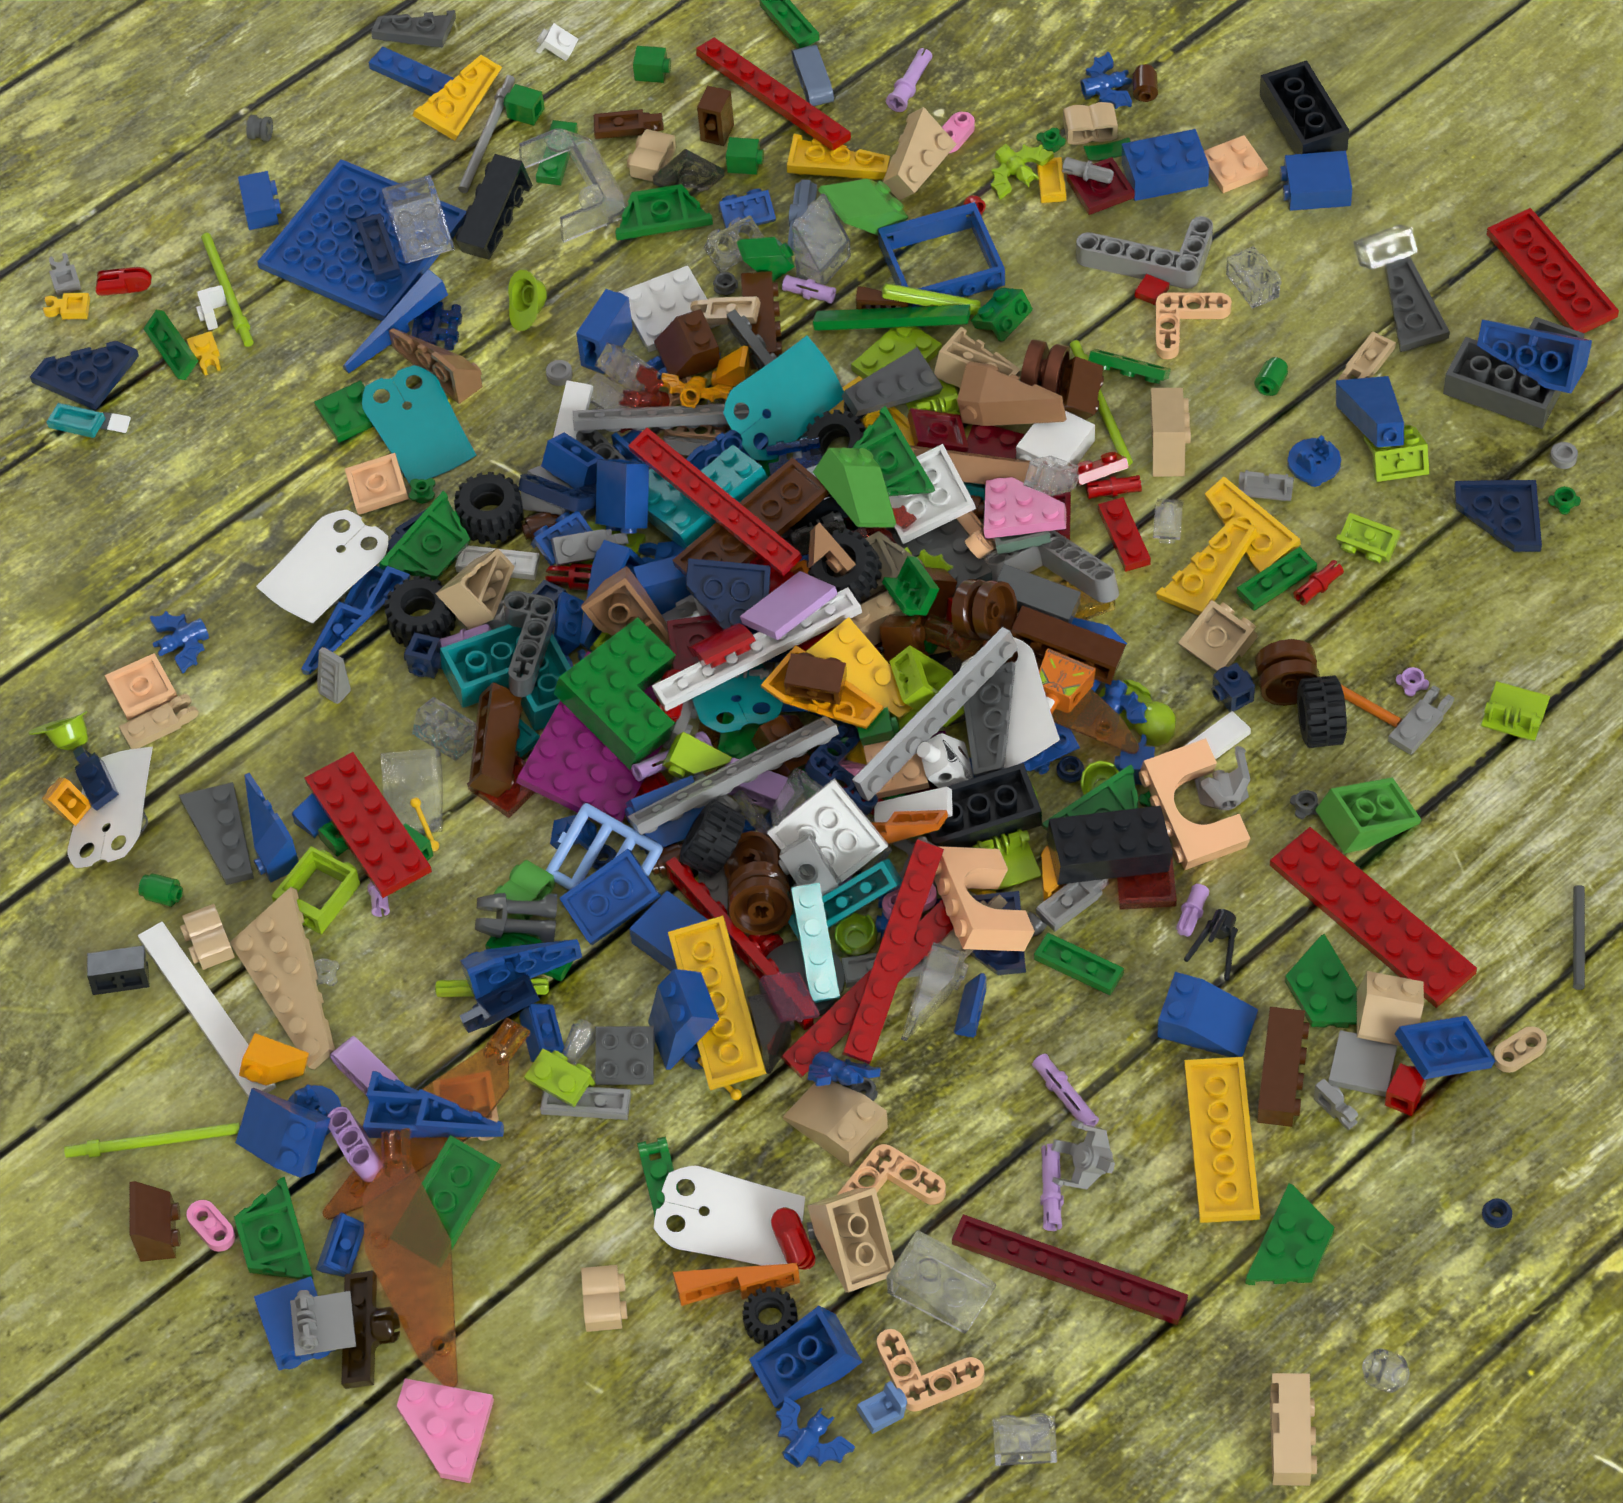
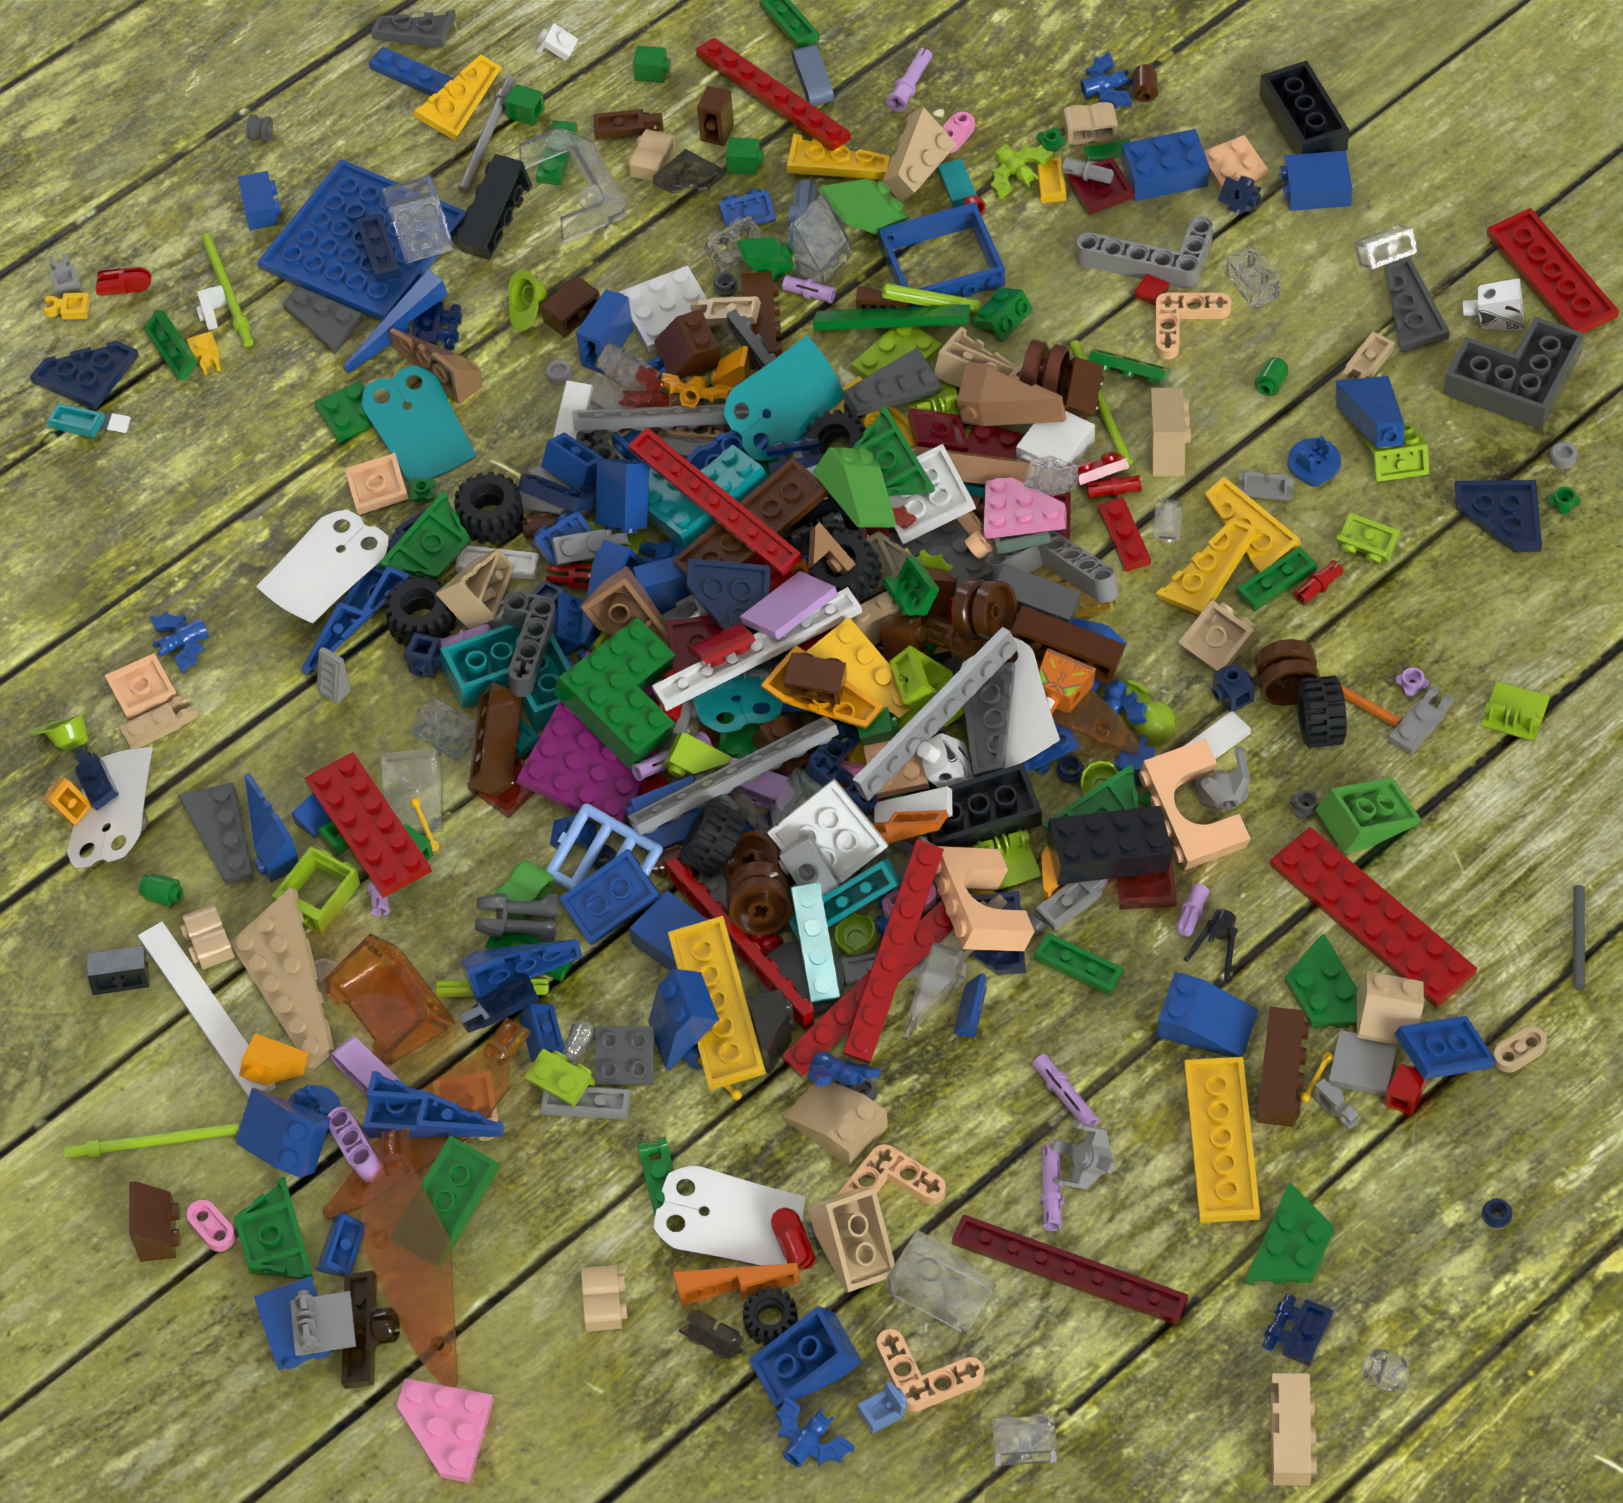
green wing [615,184,713,240] -> none
clear pink piece [760,972,820,1022] -> none
blue wedge [1477,319,1592,393] -> none
none -> dark grey wing [283,286,363,355]
none -> clear orange windscreen [322,933,455,1065]
none -> reddish brown brick [541,276,600,338]
none -> clear smoke hinge [678,1309,744,1360]
none -> teal tile [937,158,977,207]
none -> dark blue brick [1218,175,1262,214]
none -> clear blue plate [1262,1294,1334,1366]
none -> yellow hinge [1299,1052,1334,1103]
none -> white torso [1463,279,1524,331]

